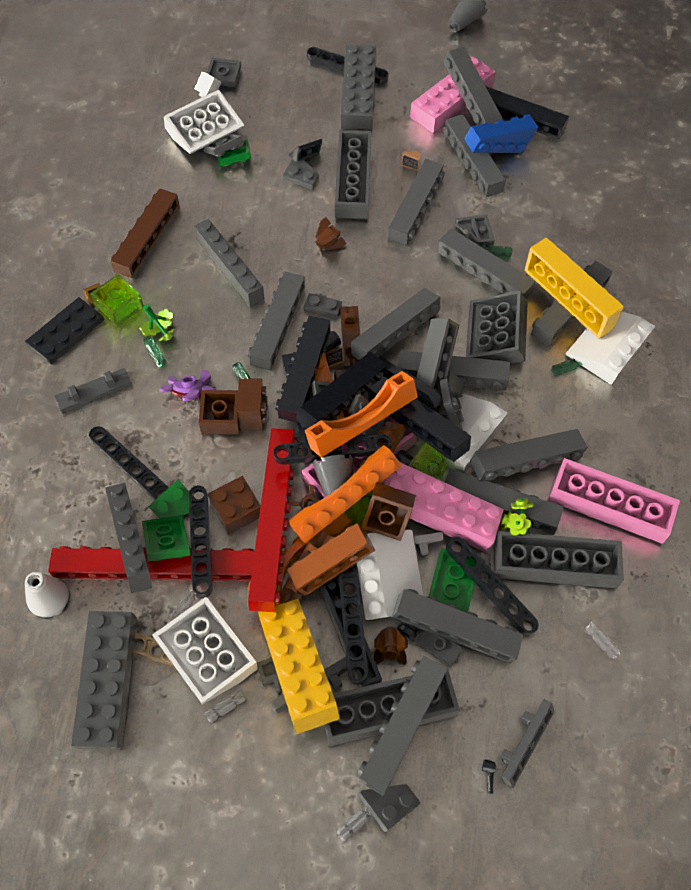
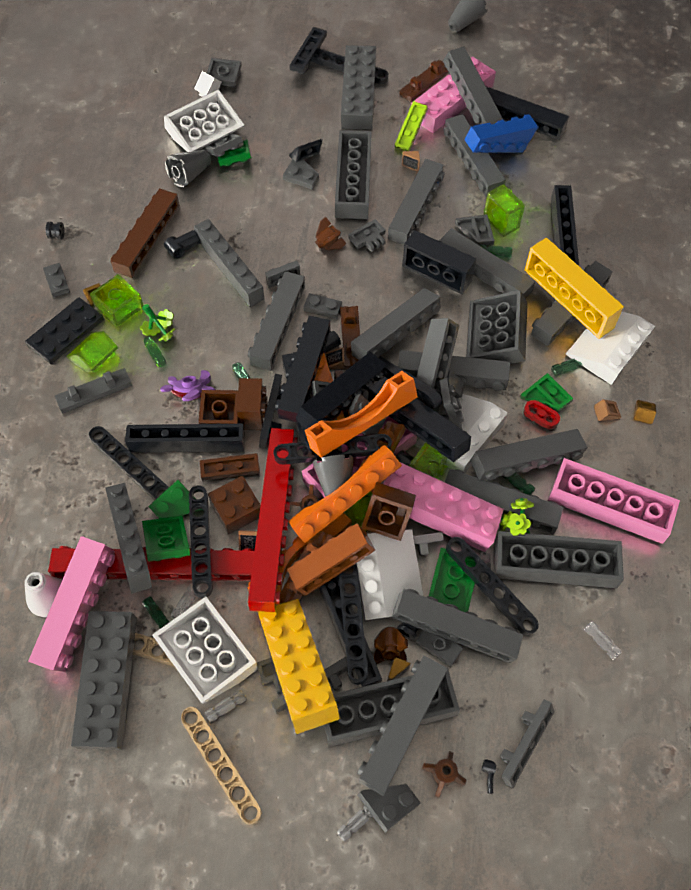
none -> bright pink brick [28,536,115,672]
none -> dark grey plate [43,263,70,298]
none -> black wheel [46,222,65,239]
none -> clear neon green slope [66,331,119,372]
none -> black brick [125,424,245,453]
none -> clear green axle [142,596,170,629]
none -> black piece [164,230,201,259]
none -> dark grey cone [165,150,211,187]
none -> tan beam [181,707,262,825]
none -> reddish brown plate [200,453,260,481]
none -> slope [238,530,257,551]
none -> black hinge [259,374,282,448]
none -> dark grey plate [265,261,300,288]
none -> black hinge [289,27,327,74]
none -> dark grey hinge [348,219,386,252]
none -> pearl gold slope [387,658,411,681]
none -> lime tile [394,101,428,151]
none -> reddish brown hinge [399,60,449,102]
none -> black brick [402,230,476,295]
none -> reddish brown brick [422,751,467,798]
none -> clear neon green brick [483,184,525,237]
none -> clear green axle [502,473,535,495]
none -> green wing [520,373,573,412]
none -> red plate [524,400,560,429]
none -> black brick [551,185,579,265]
none -> medium nougat slope [594,399,621,421]
none -> pearl gold slope [634,400,656,424]

